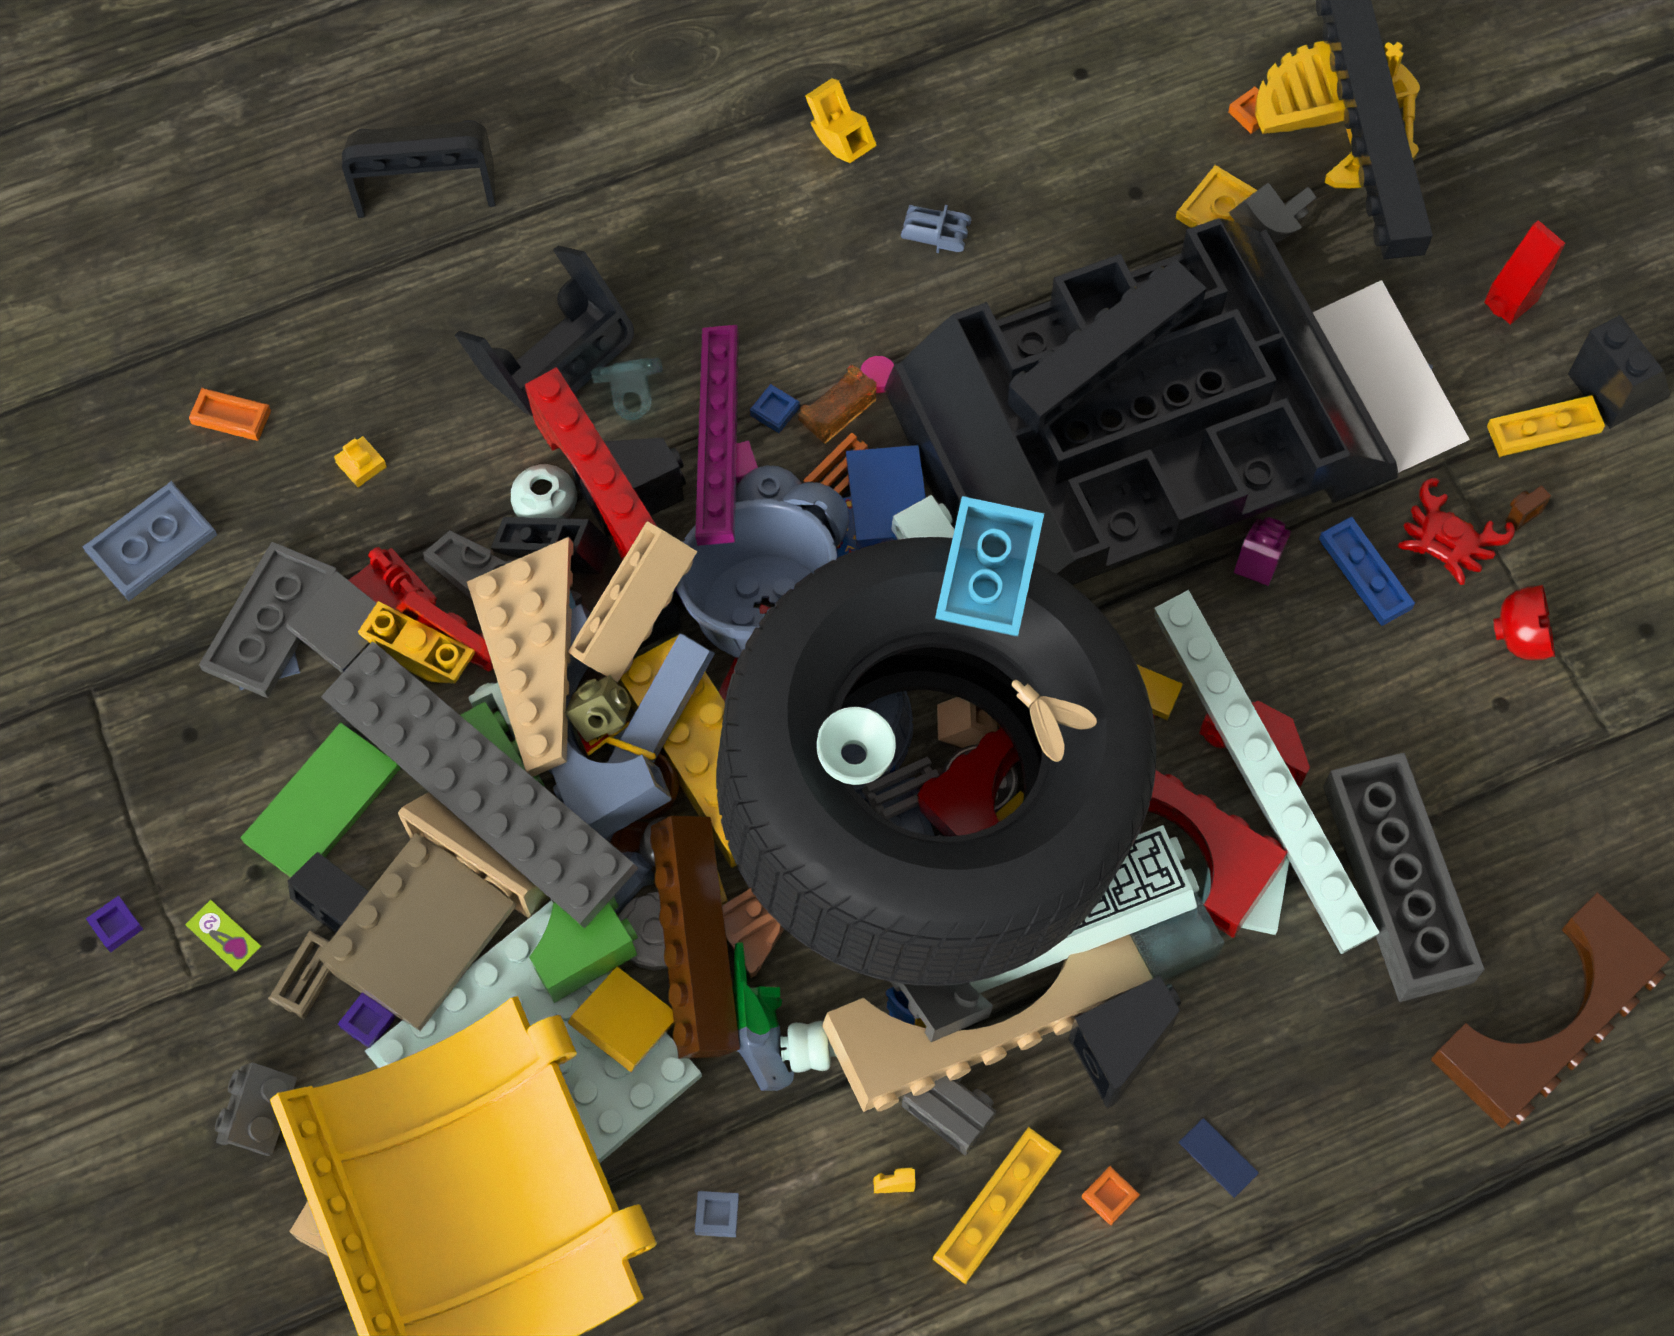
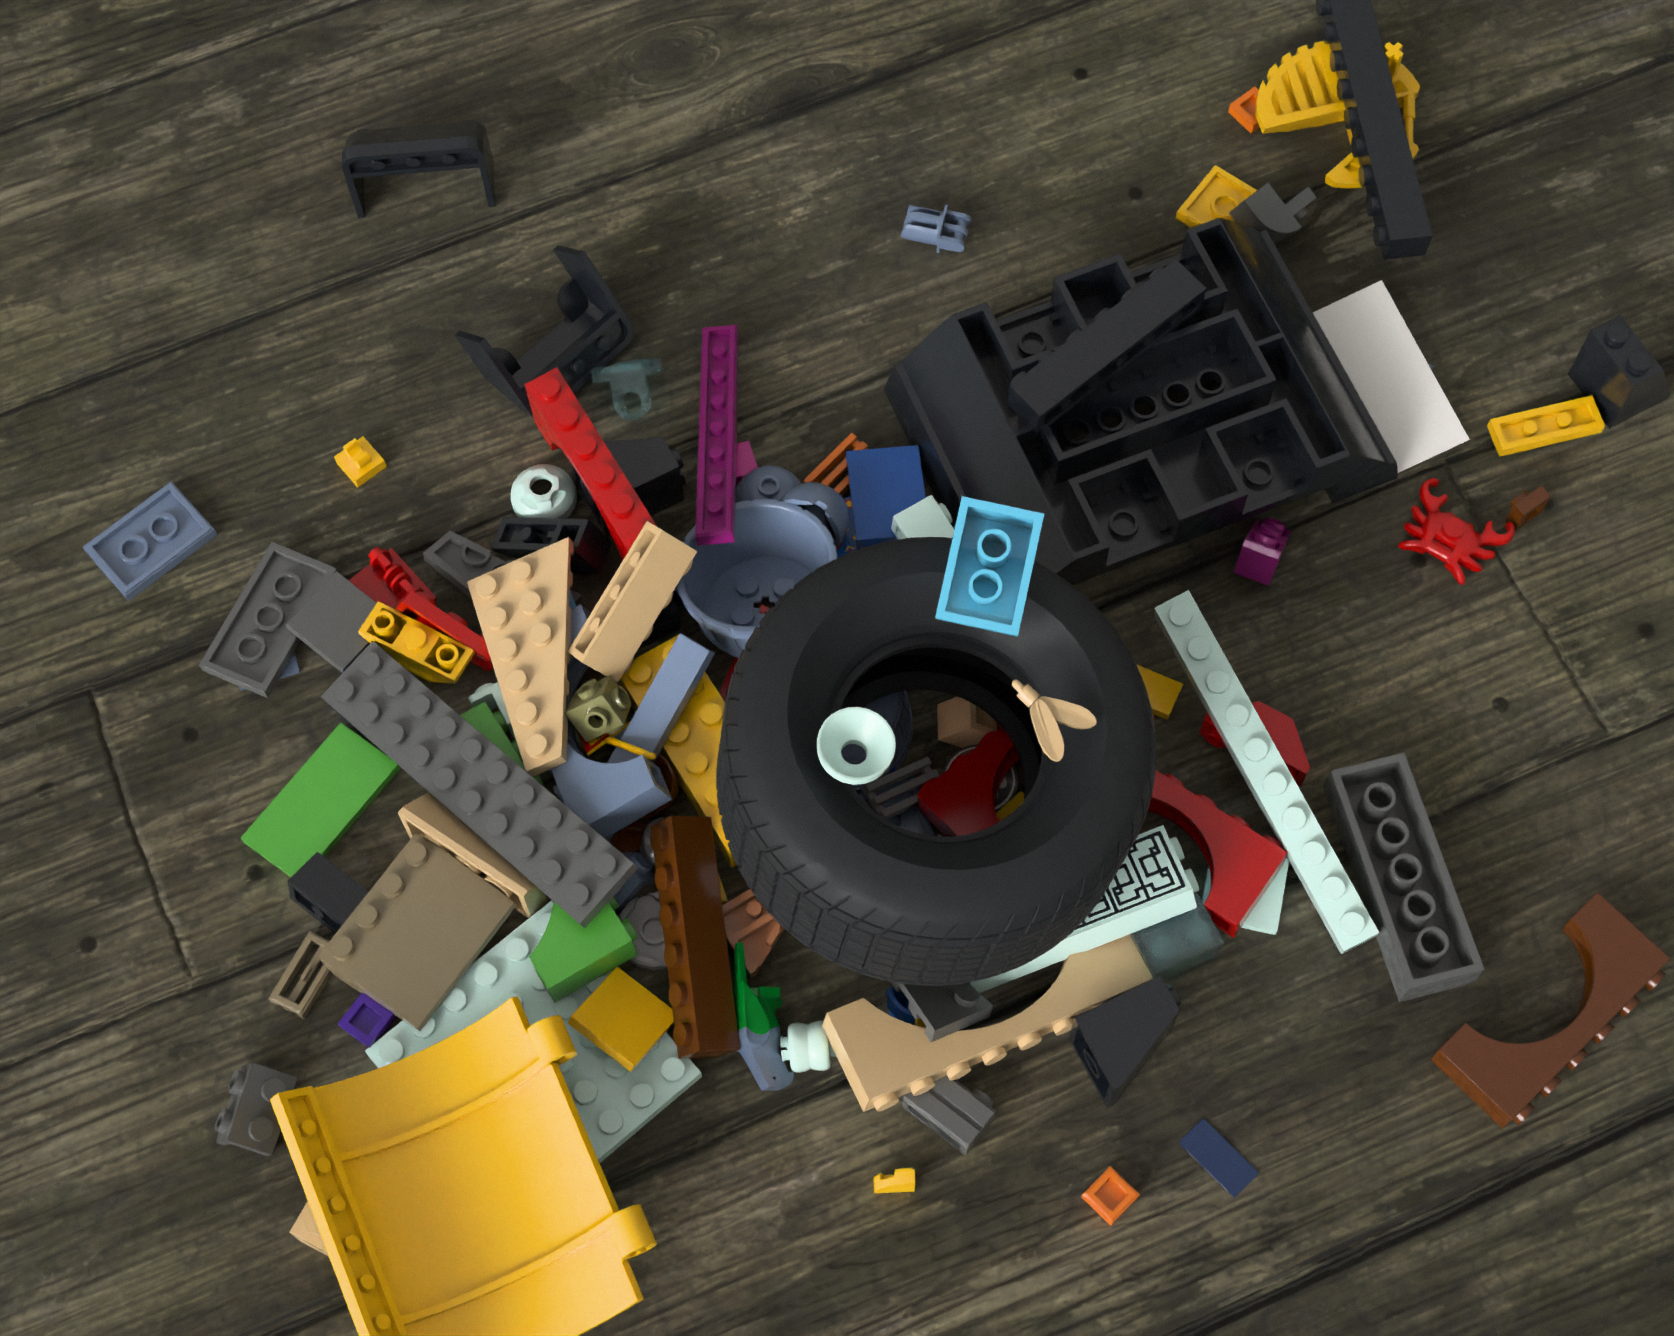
dark purple plate [86,895,143,953] -> none
lime sticker [185,900,261,972] -> none
orange tile [189,388,271,441] -> none
sand blue plate [695,1191,739,1237] -> none
blue tile [750,384,800,433] -> none
clear orange hinge [798,365,877,444] -> none
yellow brick [805,78,877,163] -> none
dark pink tile [861,356,894,393] -> none
yellow tile [933,1127,1062,1284] -> none
blue plate [1319,517,1415,626] -> none
red slope [1484,220,1565,325] -> none
red cylinder [1493,585,1555,661] -> none

